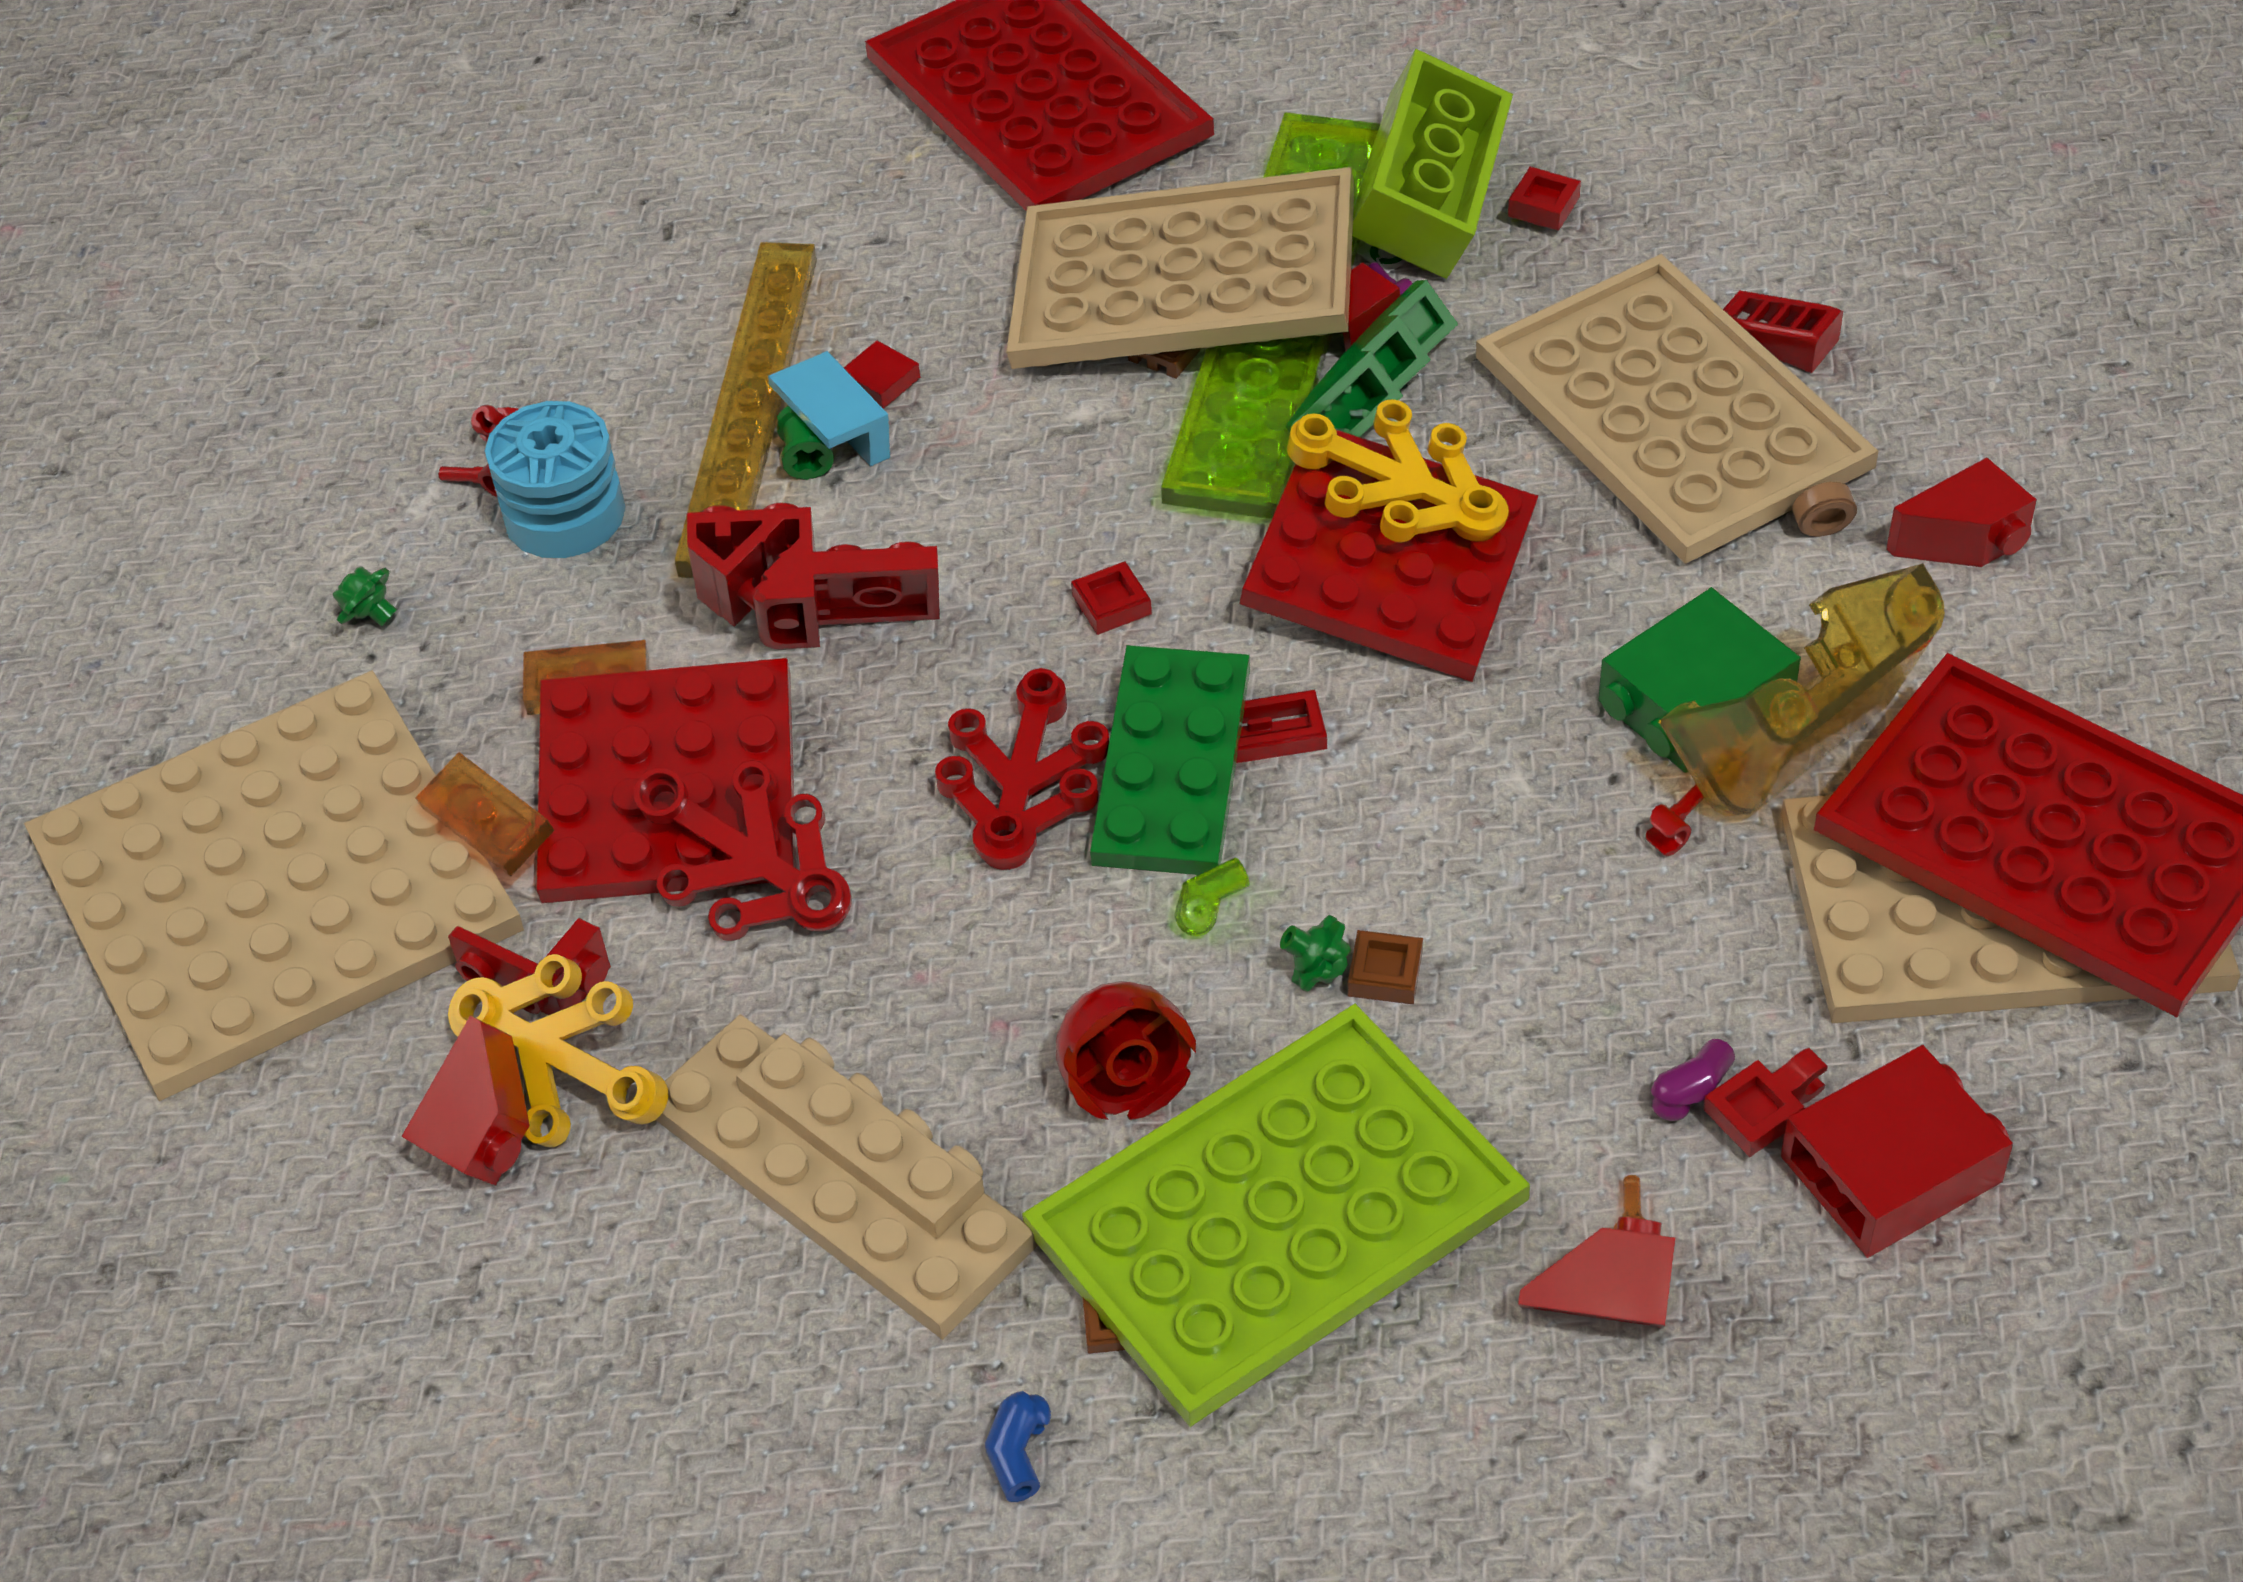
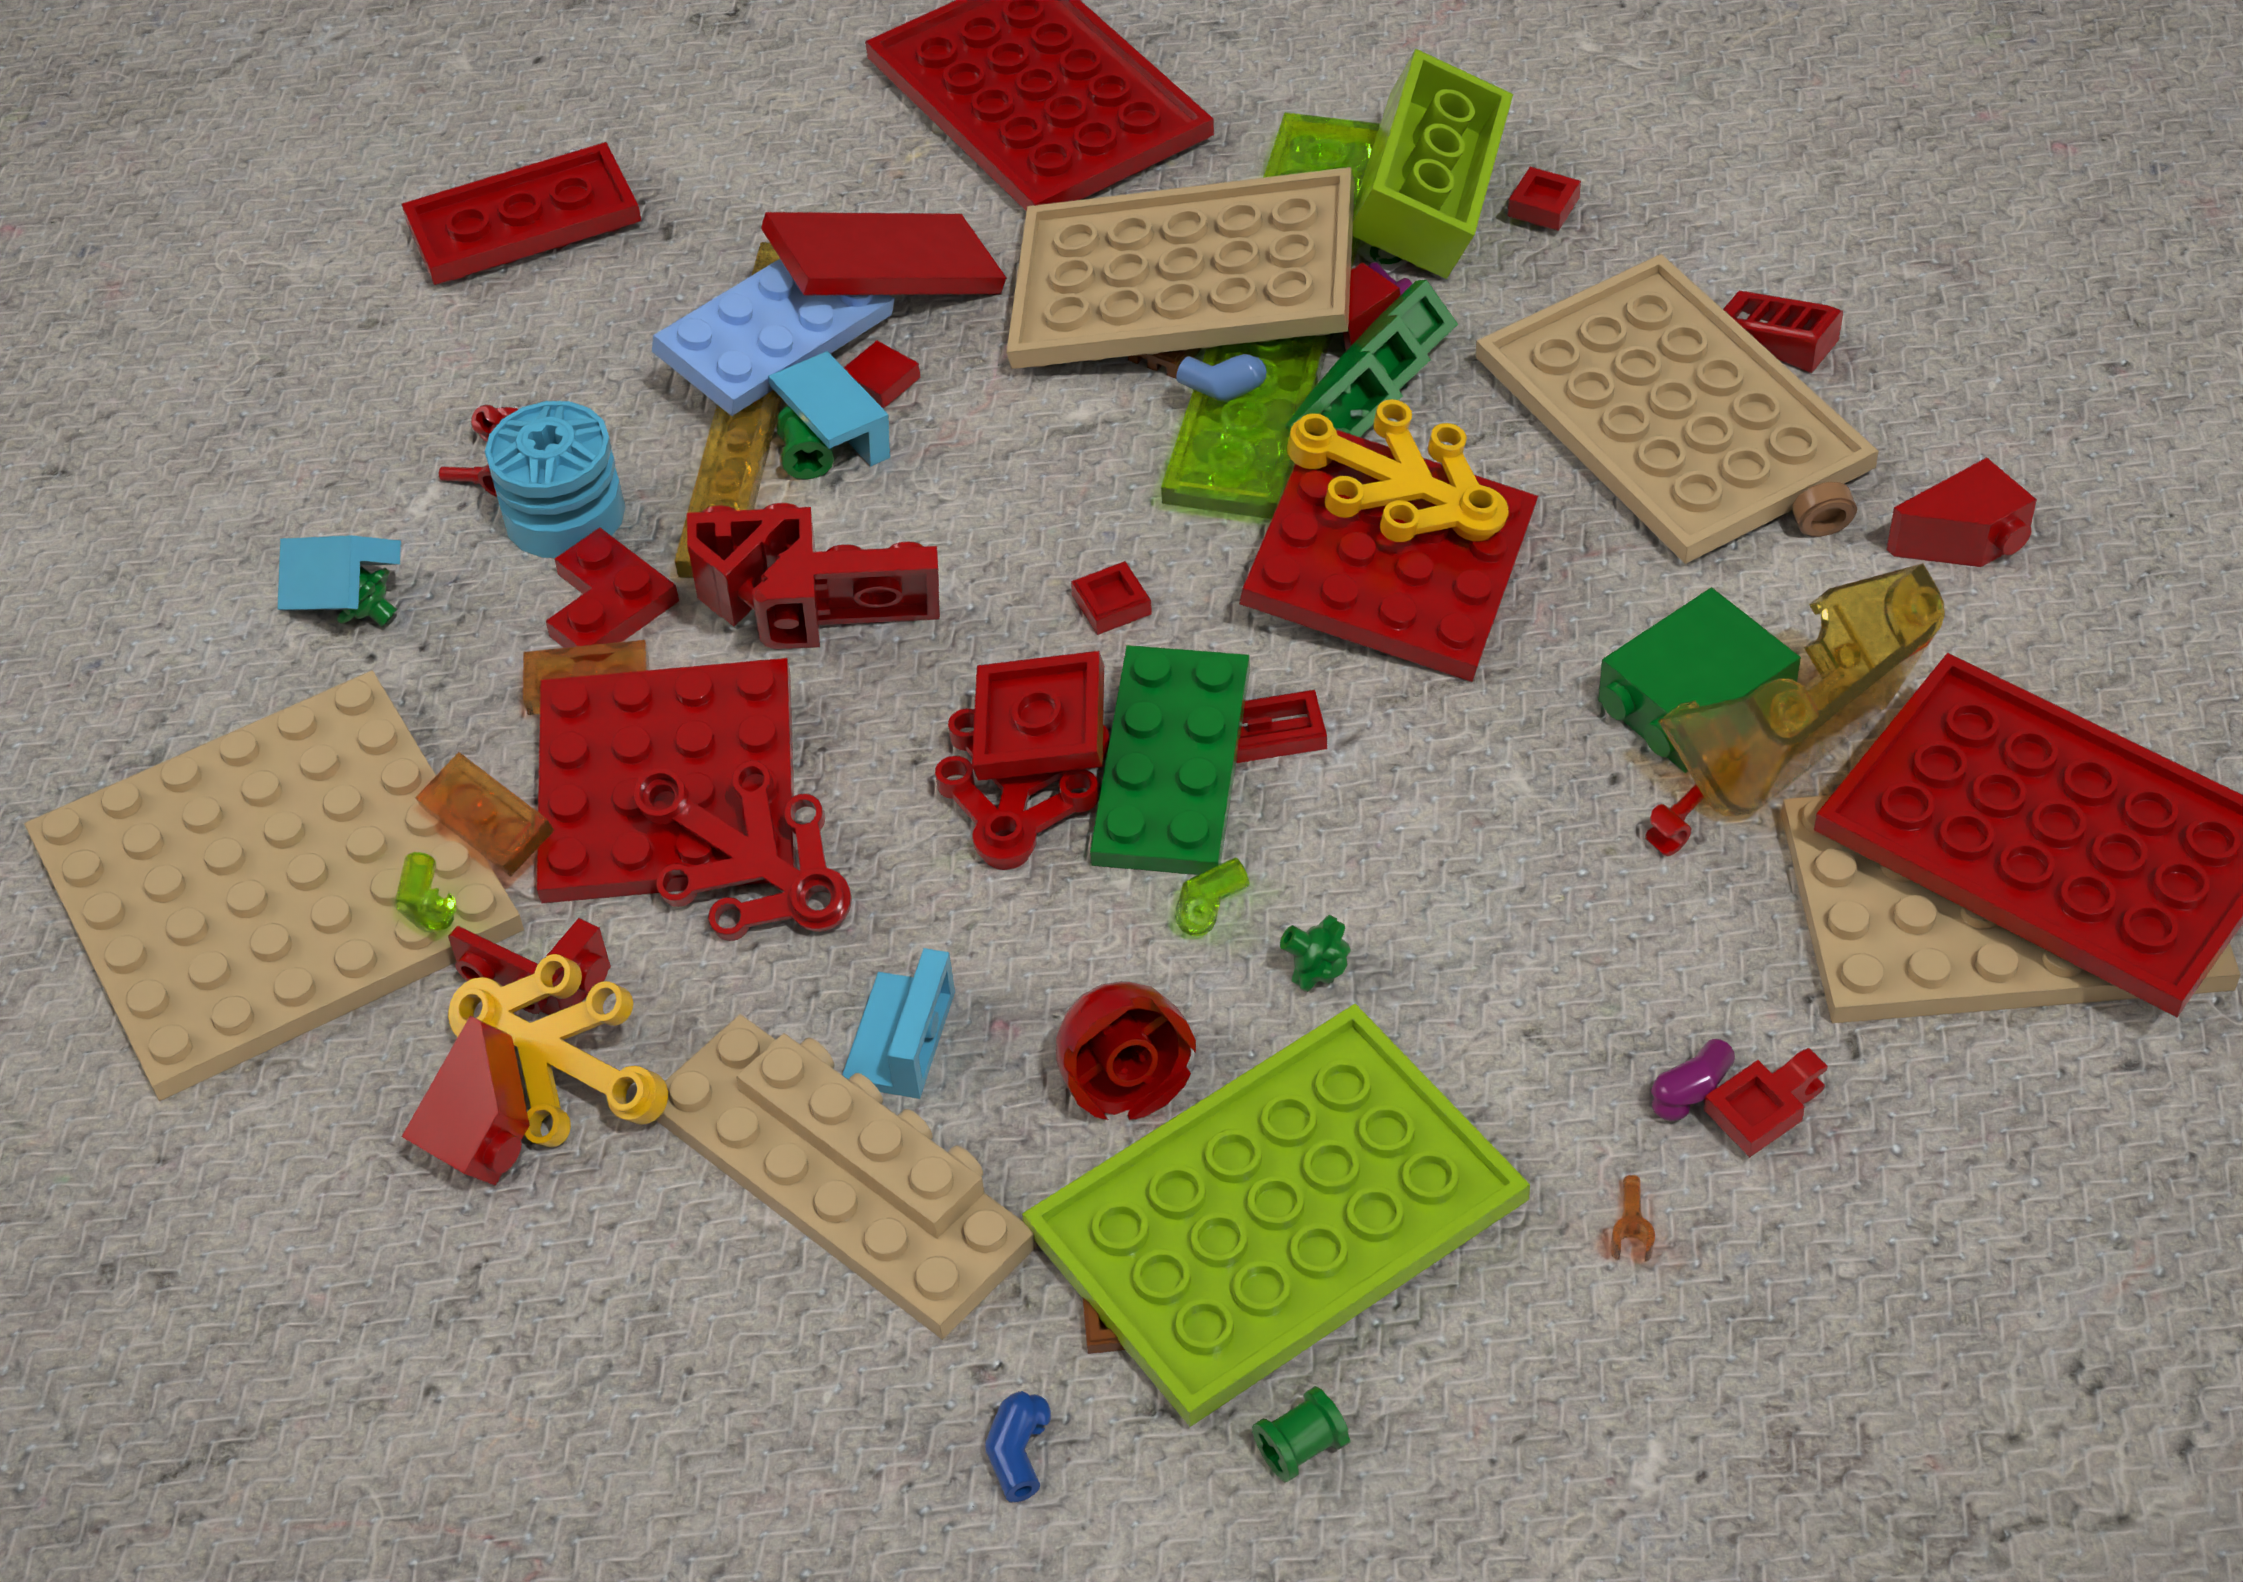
dark orange tile [1348,930,1423,1005] -> none
red slope [1518,1217,1675,1328] -> none
red brick [1781,1044,2013,1258] -> none
none -> medium azure panel [277,535,401,611]
none -> clear neon green arm [395,852,457,933]
none -> red plate [401,142,642,285]
none -> red plate [546,527,679,667]
none -> light blue plate [652,259,894,416]
none -> red tile [761,212,1007,295]
none -> medium azure panel [842,948,955,1099]
none -> red plate [972,651,1105,781]
none -> medium blue arm [1176,354,1267,402]
none -> green bush [1252,1386,1350,1482]

